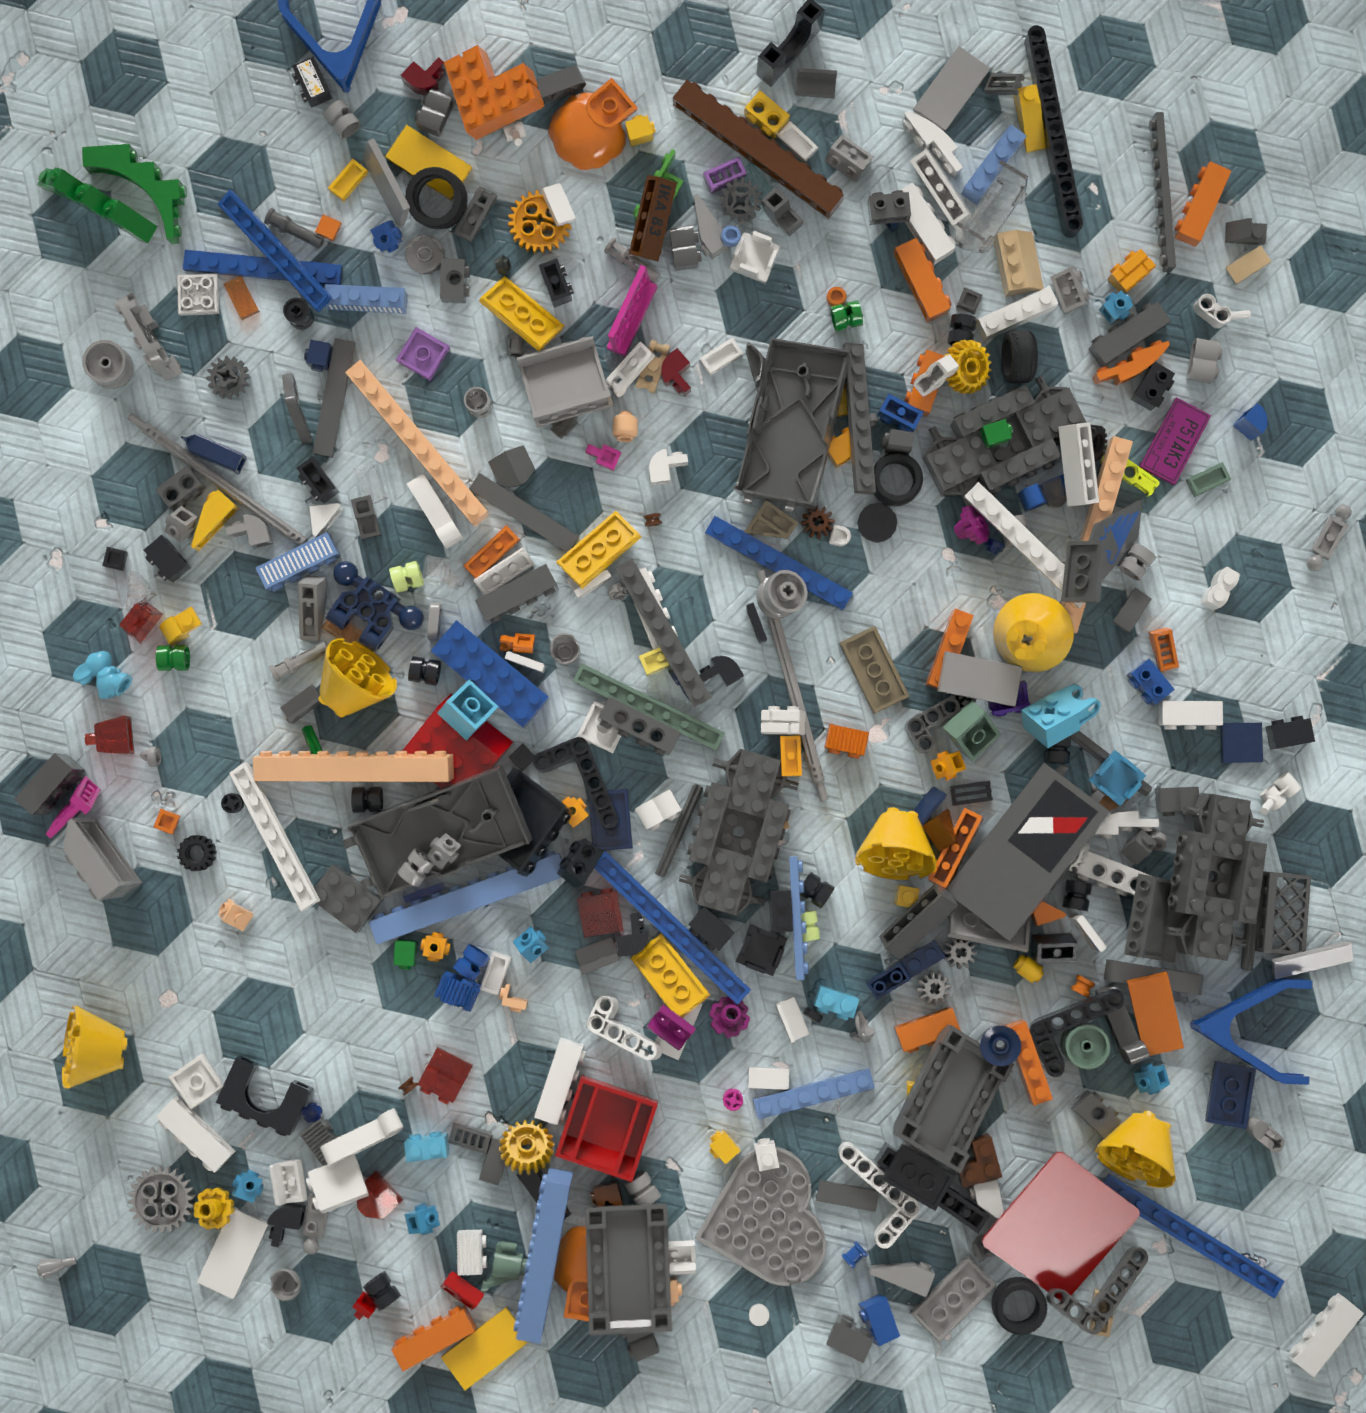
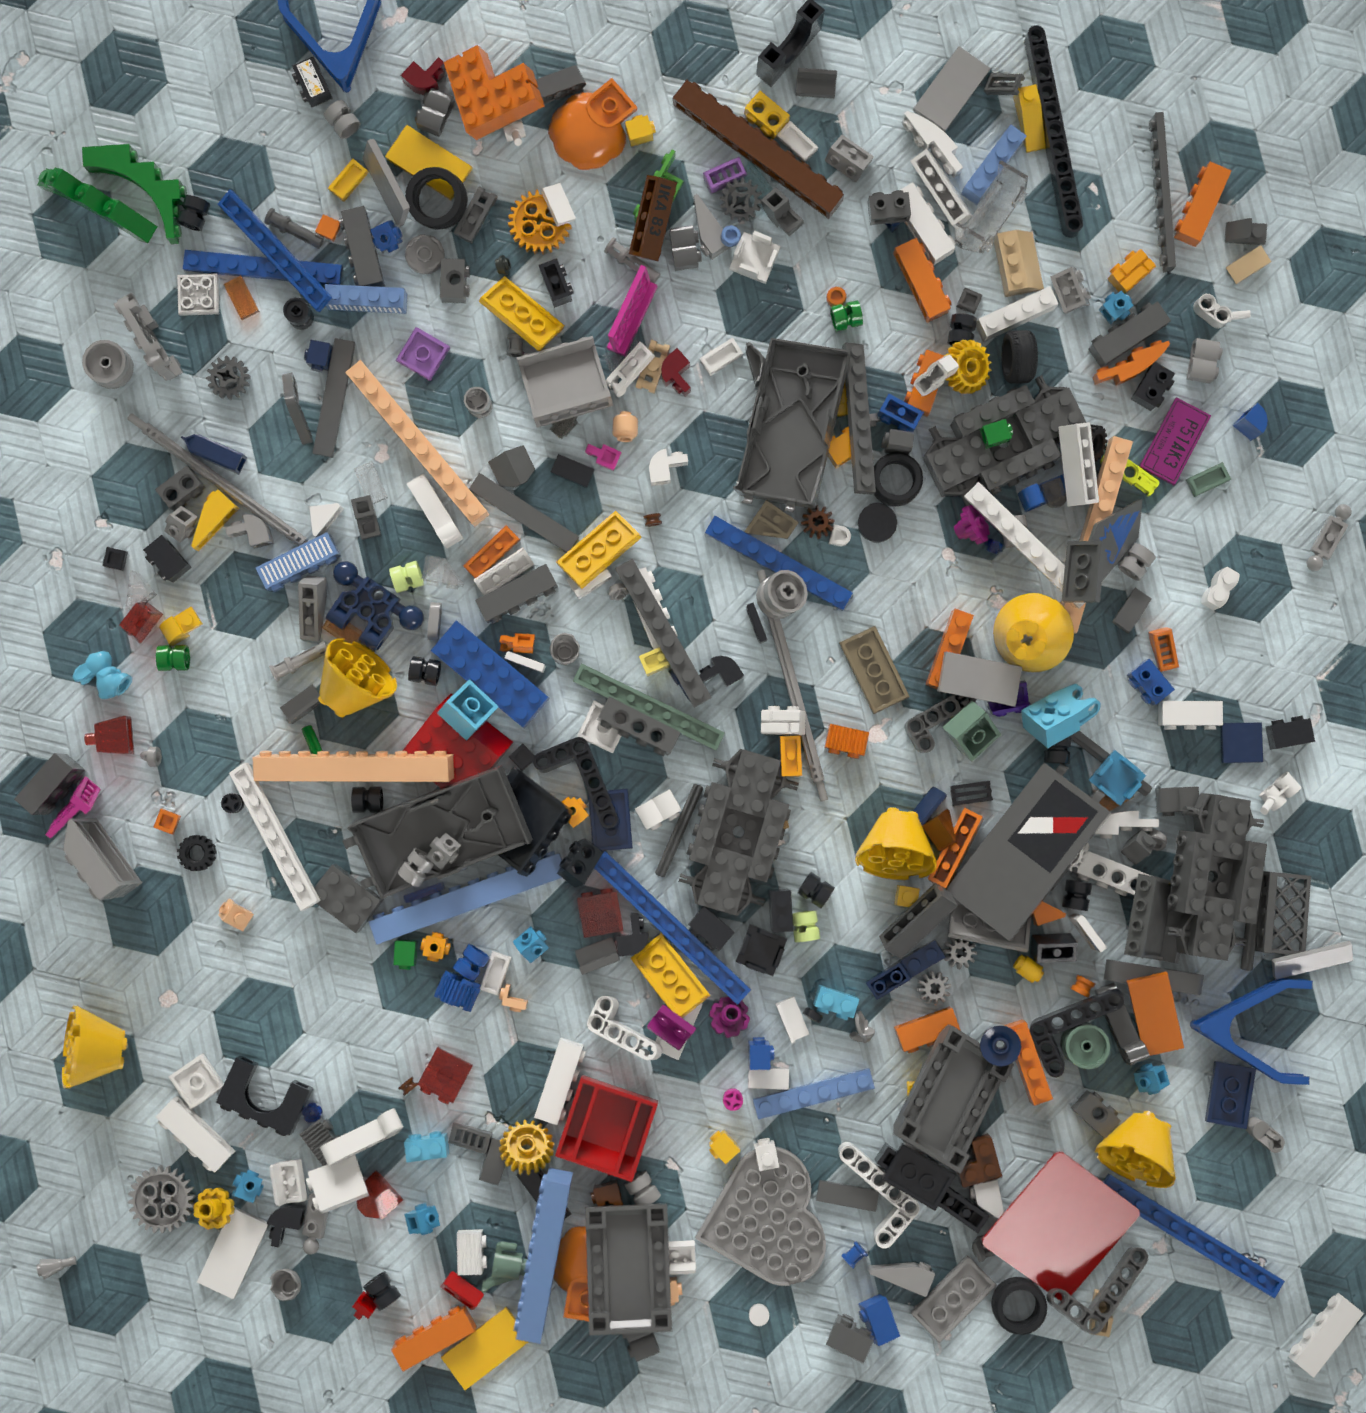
black brick [296,456,340,503] -> none
medium blue plate [789,856,809,980] -> none
light orange brick [930,750,966,781] -> none
none -> black wheel [177,195,210,231]
none -> dark grey brick [339,206,385,287]
none -> black tile [551,454,595,488]
none -> blue brick [748,1037,774,1070]

